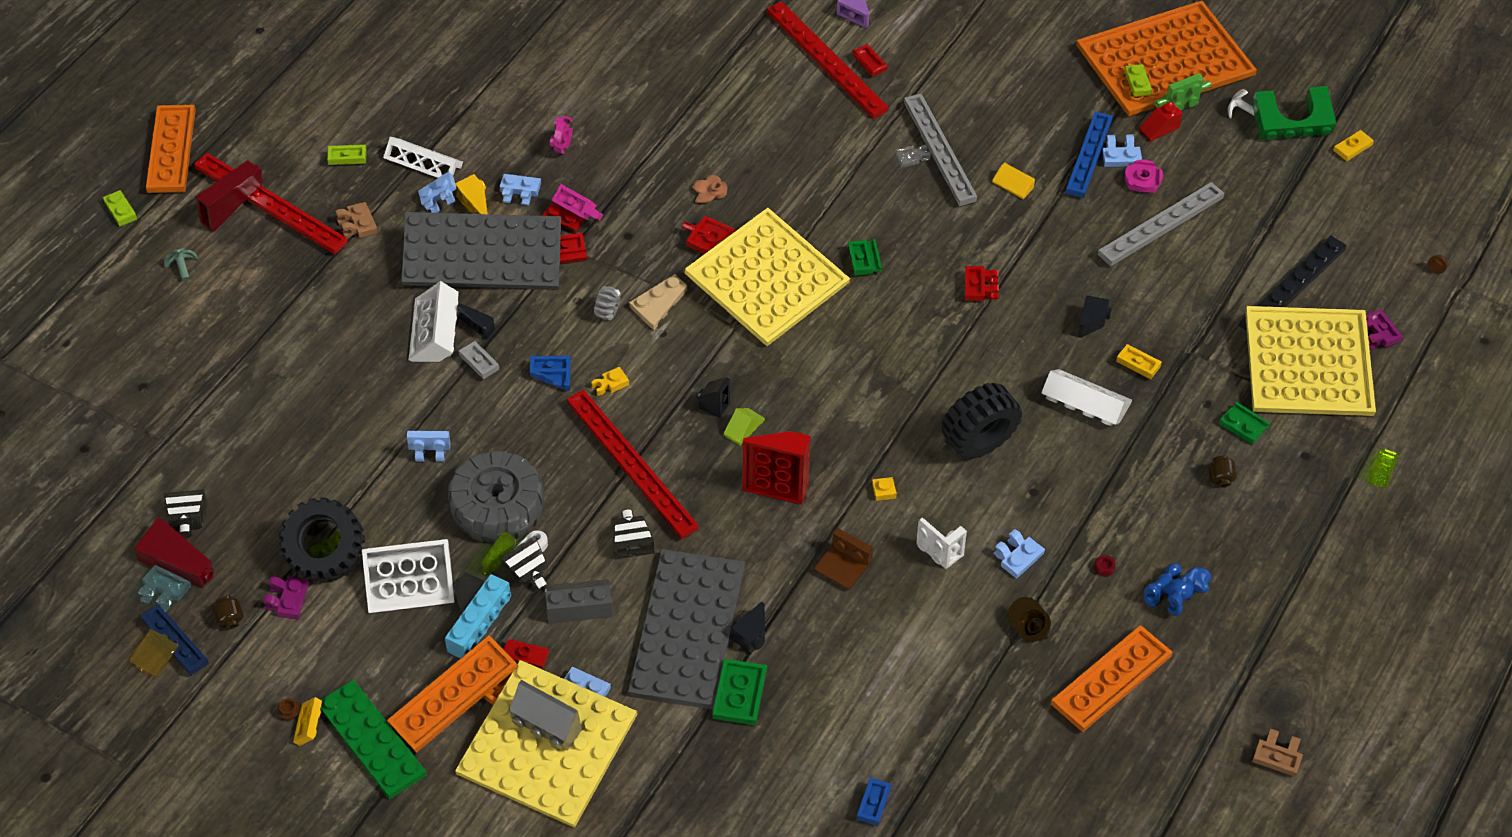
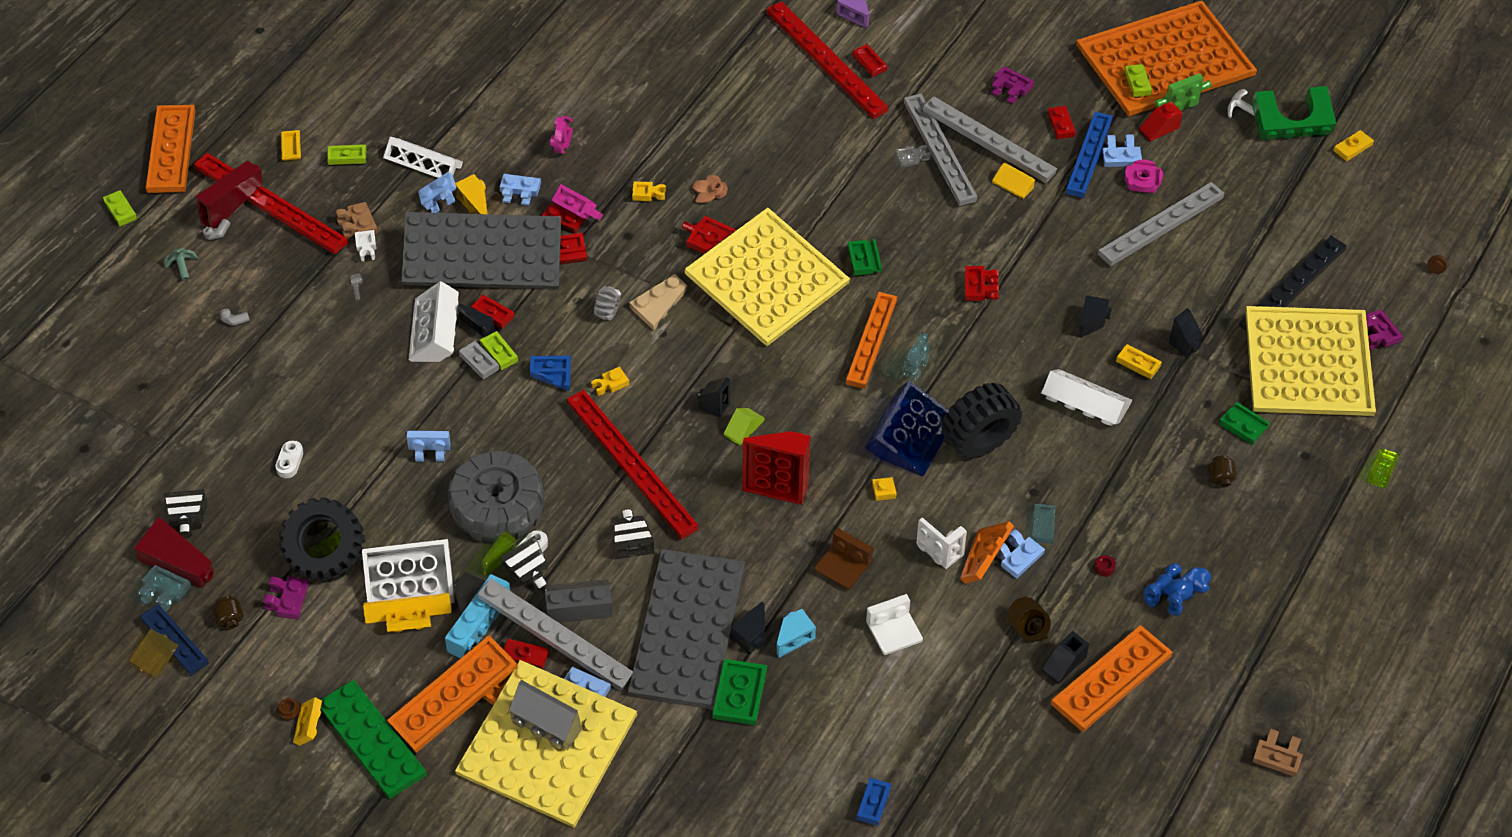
none -> light grey arm [203,219,231,240]
none -> light grey arm [220,308,250,326]
none -> white plate [276,441,303,478]
none -> yellow tile [281,130,301,161]
none -> clear hand [350,273,363,300]
none -> white plate [355,230,376,261]
none -> yellow bracket [363,593,452,632]
none -> red plate [471,294,515,329]
none -> light grey plate [477,578,633,691]
none -> lime plate [480,331,518,370]
none -> yellow plate [632,181,666,201]
none -> medium azure slope [777,609,816,658]
none -> orange plate [846,292,897,389]
none -> clear blue slope [865,380,949,476]
none -> white bracket [866,594,923,655]
none -> clear light blue plate [904,332,930,381]
none -> light grey plate [922,96,1057,183]
none -> orange wing [960,521,1014,584]
none -> magenta plate [991,66,1035,104]
none -> clear light blue tile [1032,504,1055,544]
none -> black slope [1042,631,1089,684]
none -> red plate [1047,106,1076,139]
none -> black slope [1169,308,1202,357]

